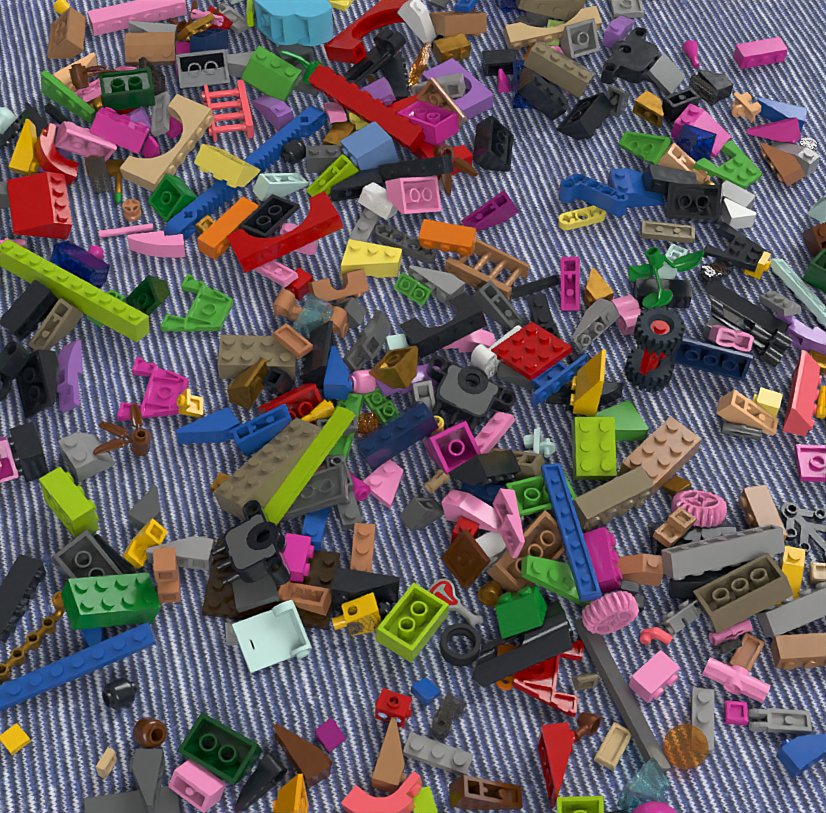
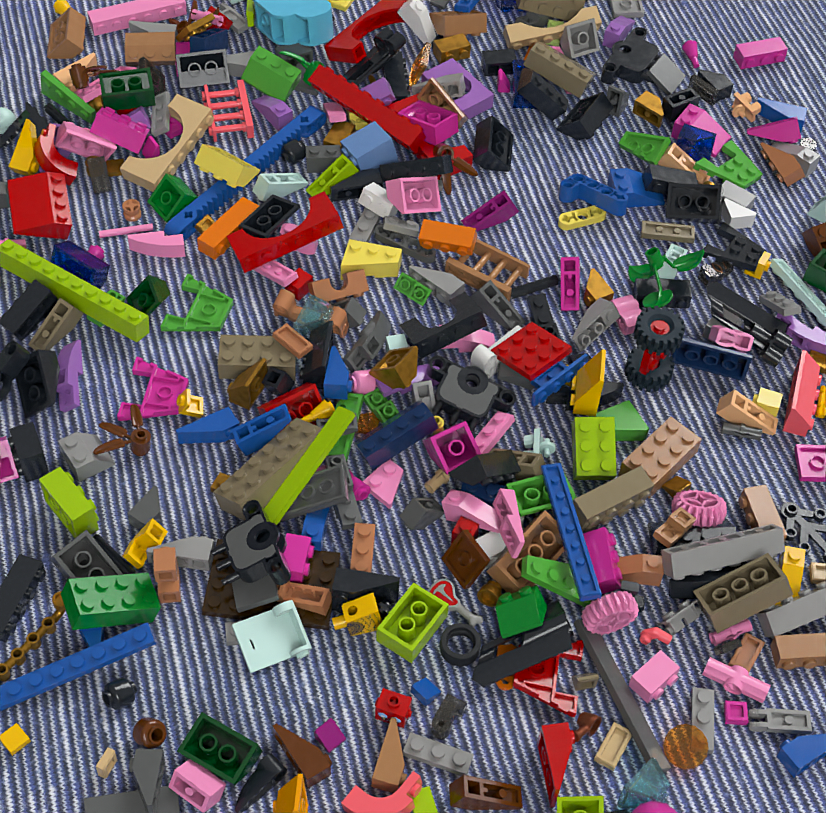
pearl gold piece [114,173,122,204] -> none
none -> light grey plate [383,216,419,237]

